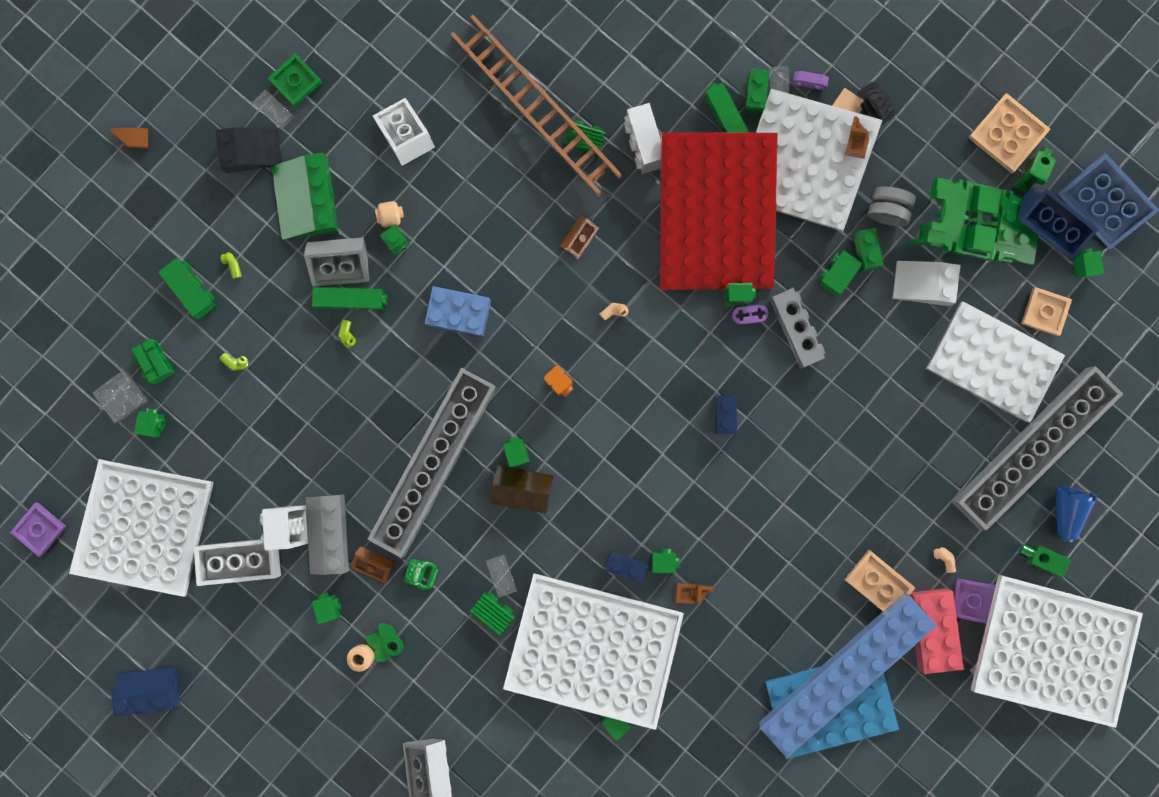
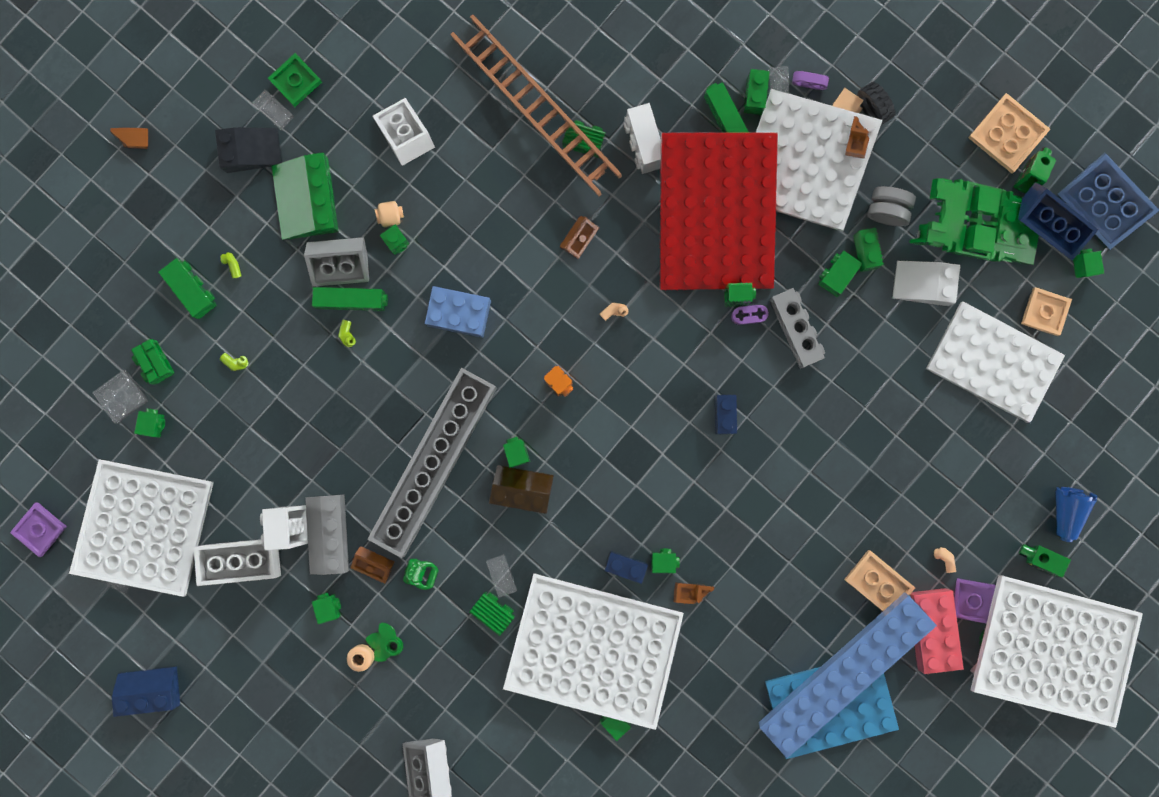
light grey brick [951,366,1123,530] -> none

